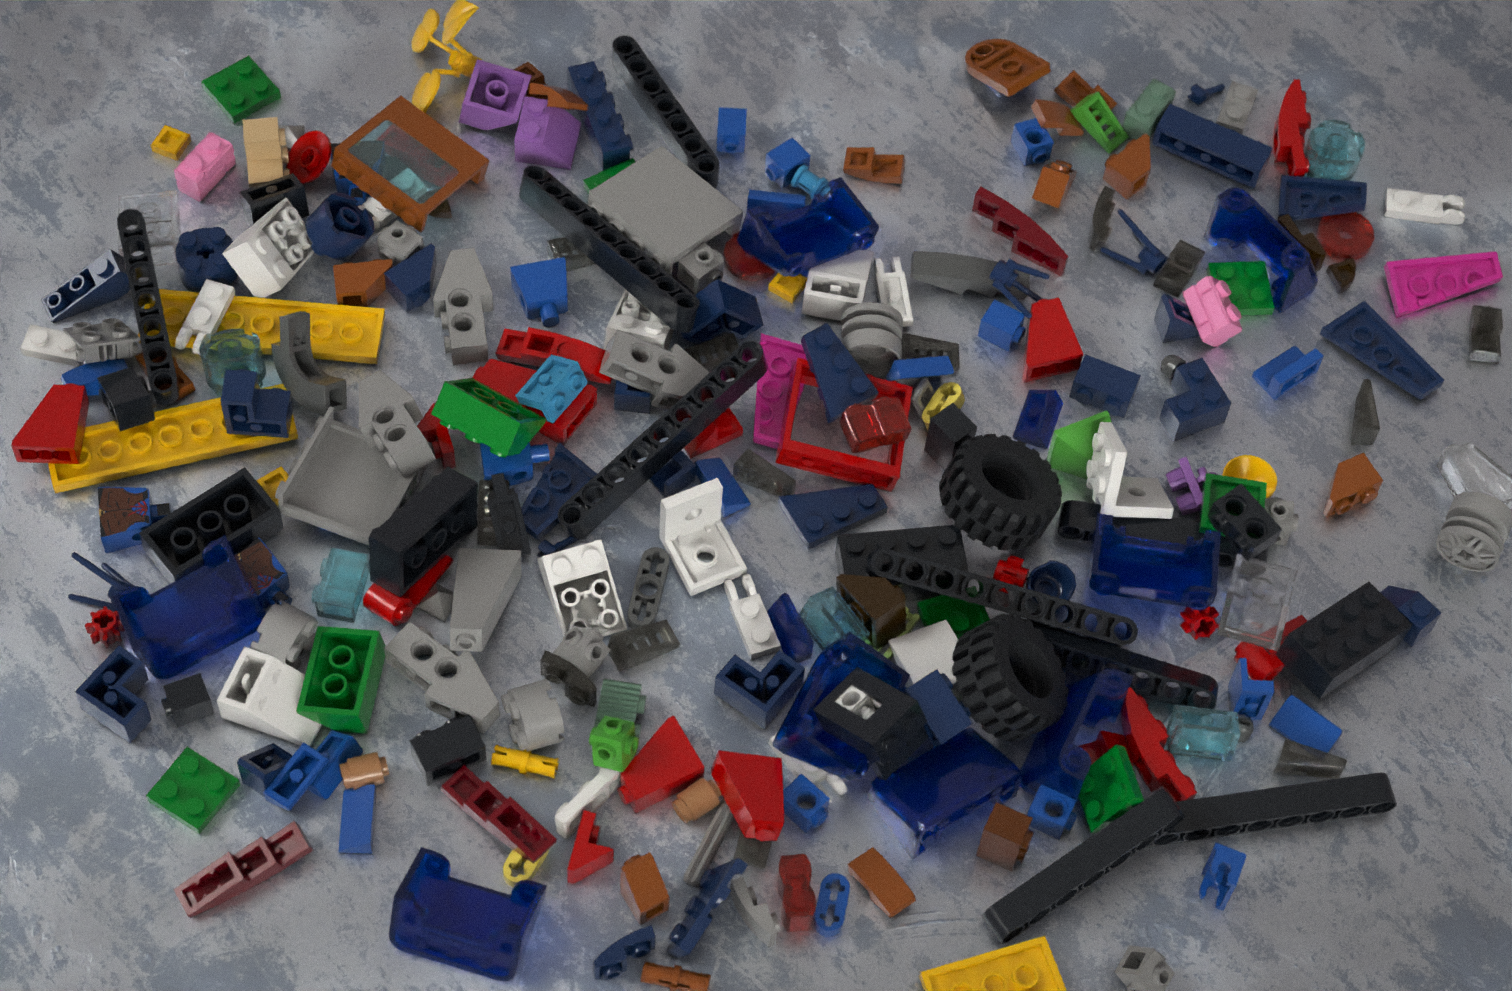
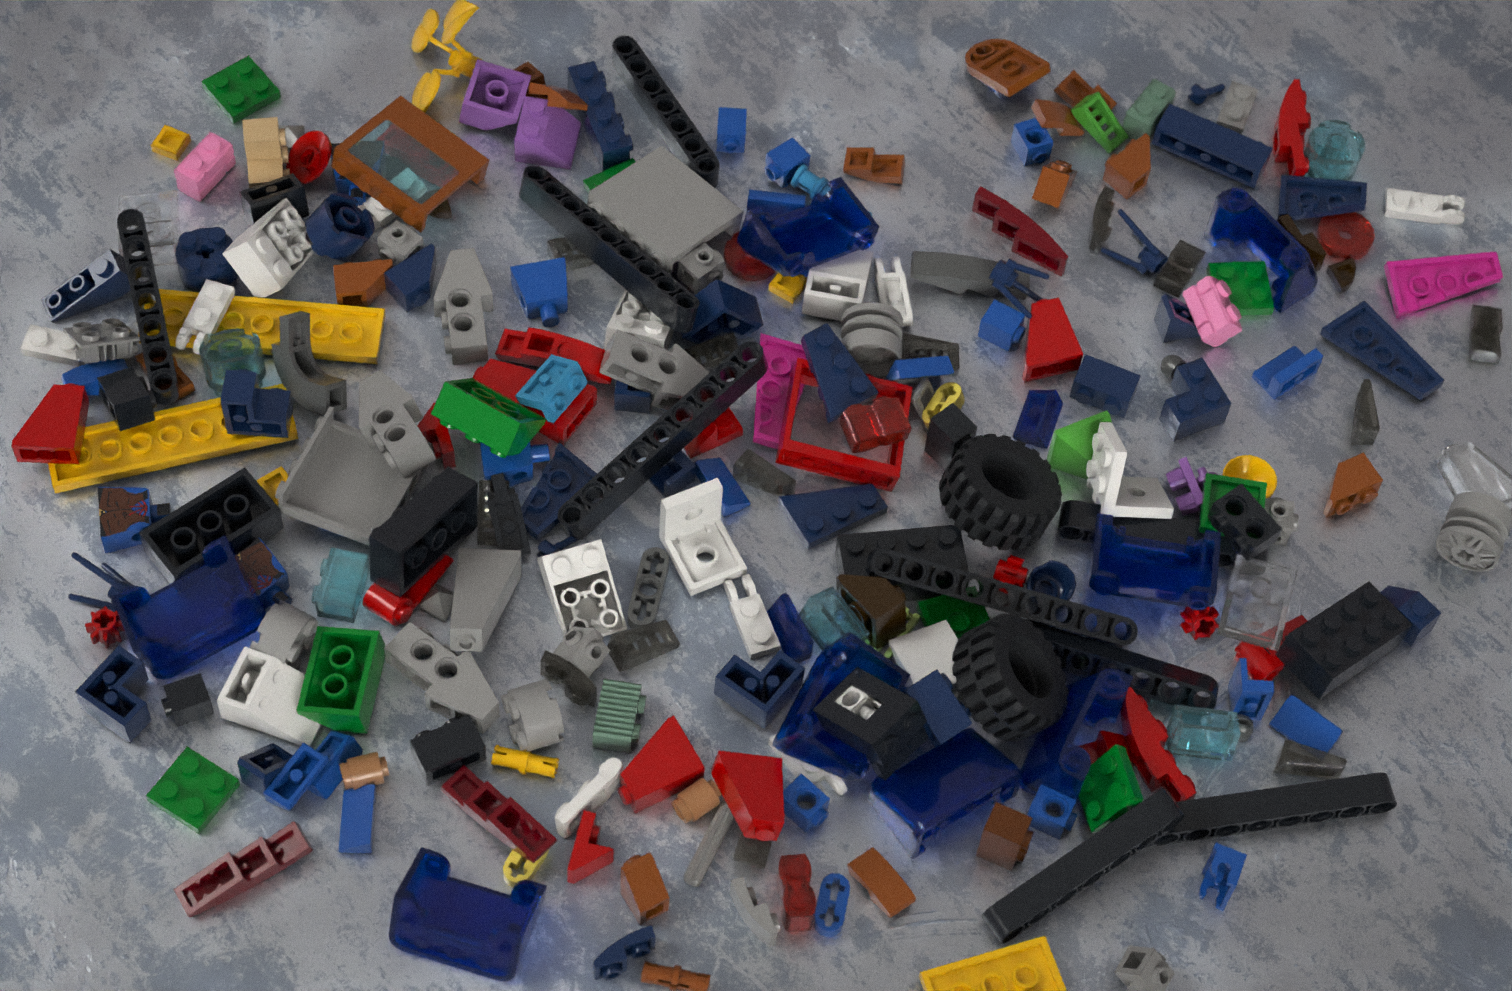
bright green brick [589,715,639,772] -> none
dark blue wing [666,858,748,959] -> none

